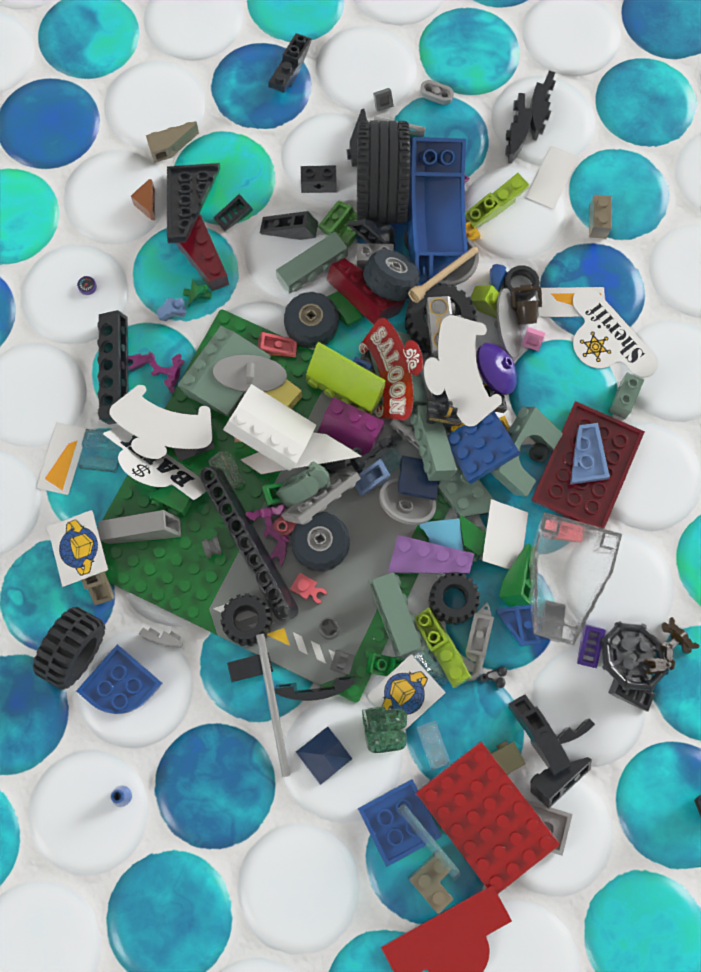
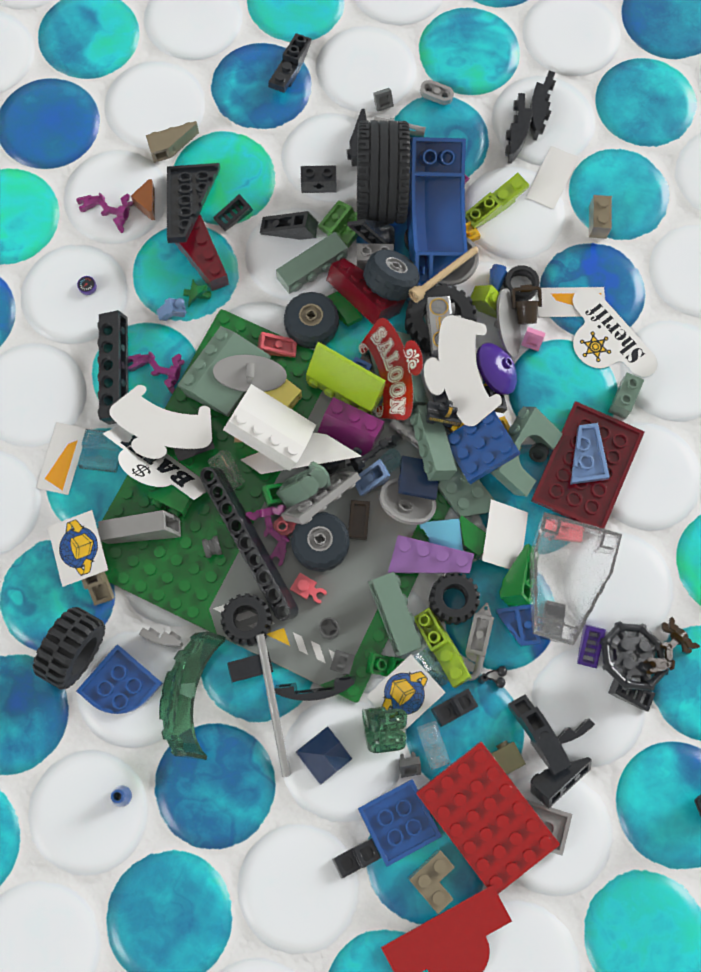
clear light blue tile [398,804,460,881] -> none
none -> magenta piece [76,192,133,233]
none -> clear green windscreen [159,631,226,760]
none -> black slope [332,838,381,879]
none -> dark brown tile [348,500,370,540]
none -> dark grey tile [399,752,421,778]
none -> black slope [431,688,478,727]

